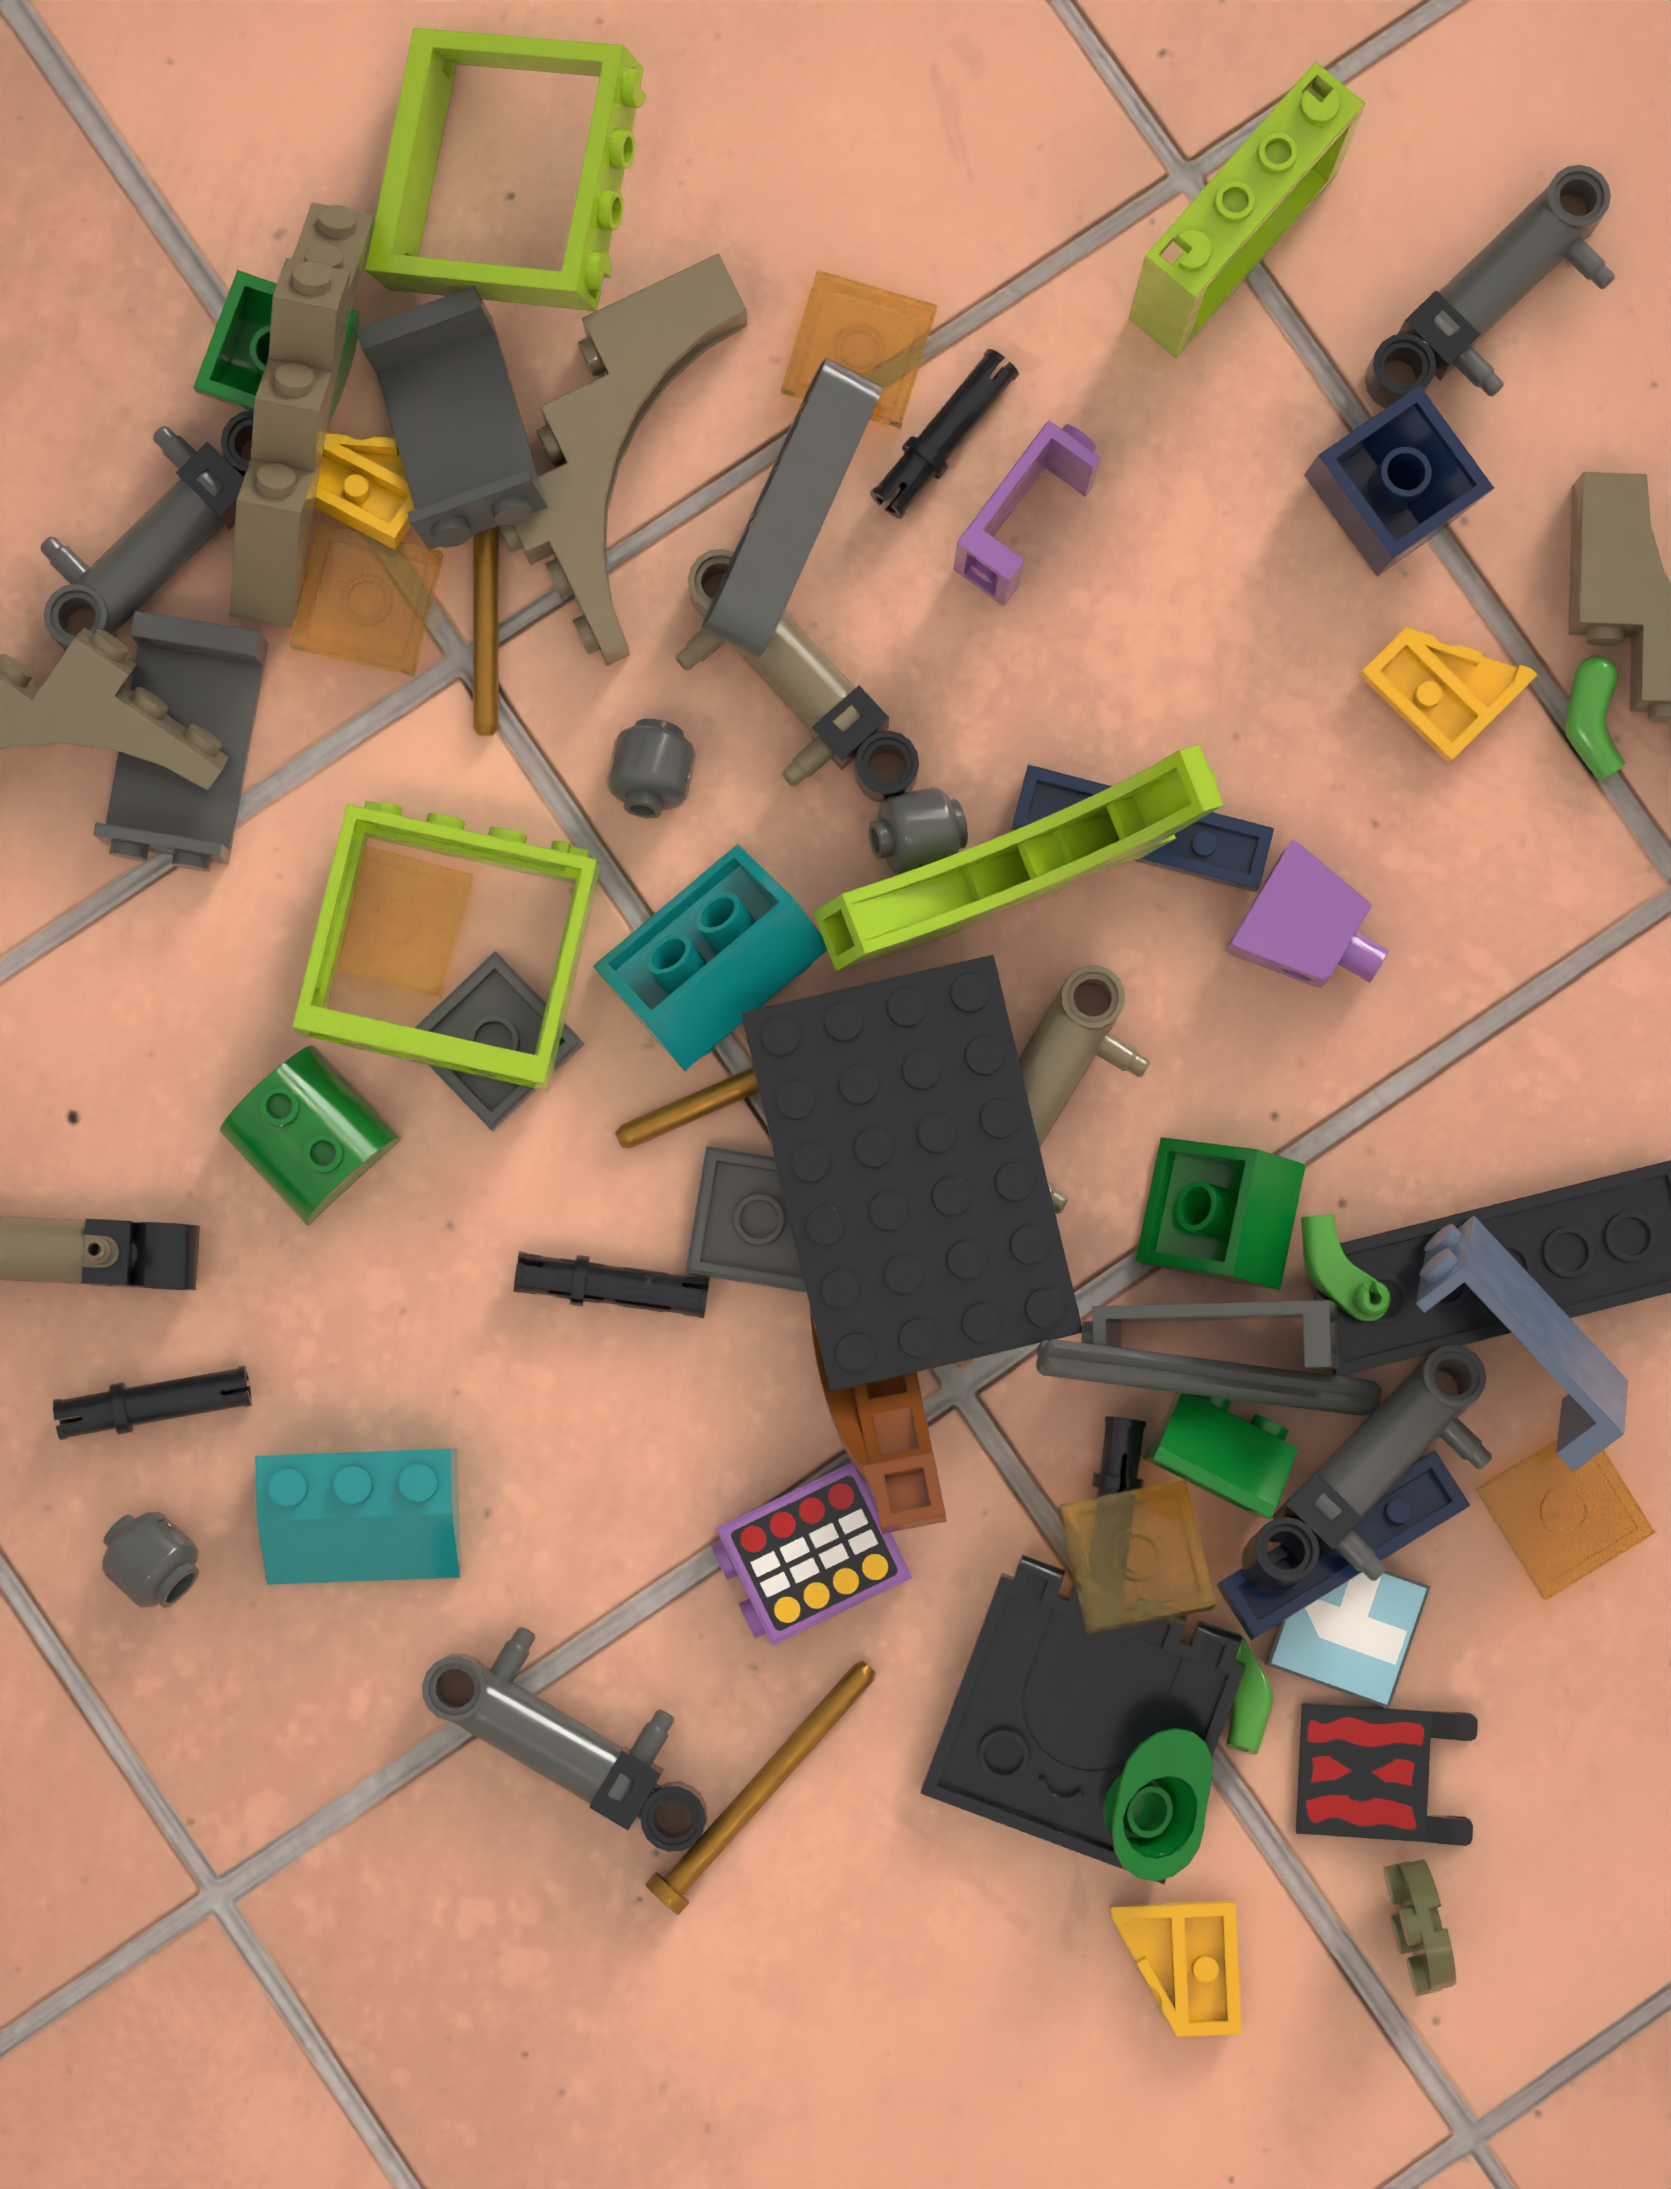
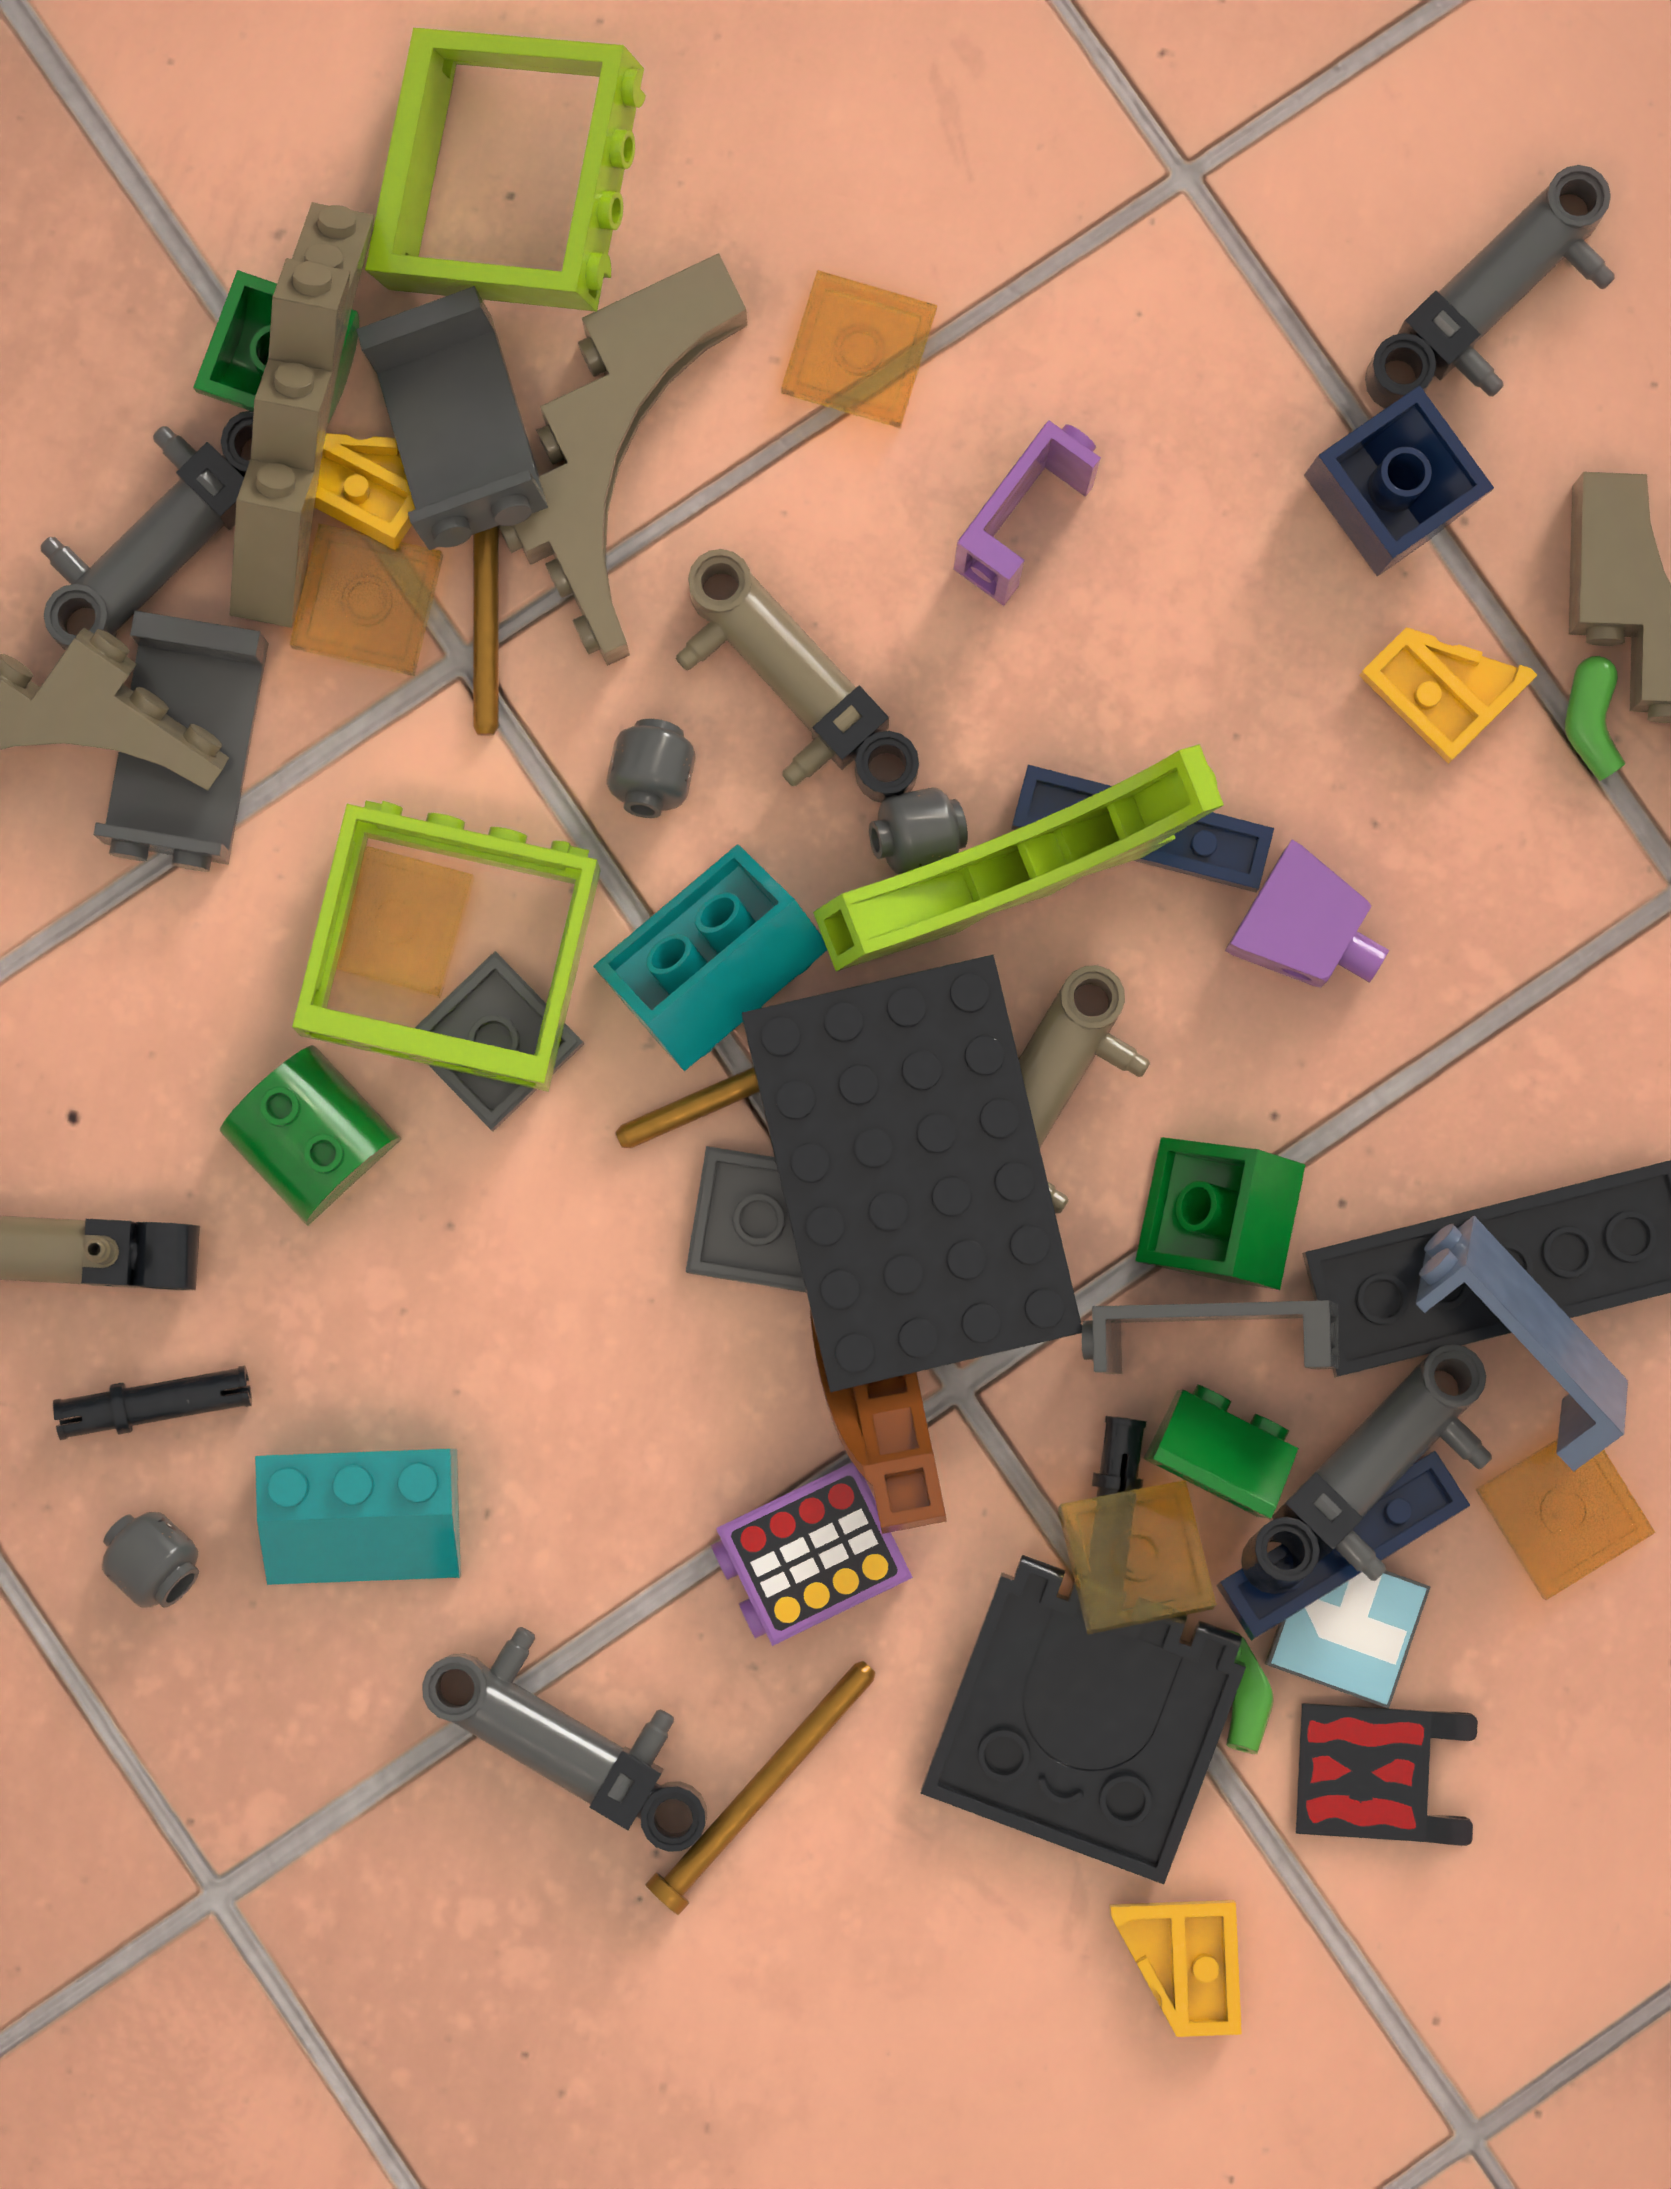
black pin [513,1251,710,1319] -> none
dark grey beam [701,357,883,658] -> none
black pin [870,349,1019,519] -> none
dark grey axle [1036,1339,1381,1416] -> none
green piece [1103,1728,1213,1882] -> none
lime window [1128,61,1366,359] -> none
bright green arm [1301,1214,1391,1322] -> none
olive plate [1383,1859,1456,1996] -> none

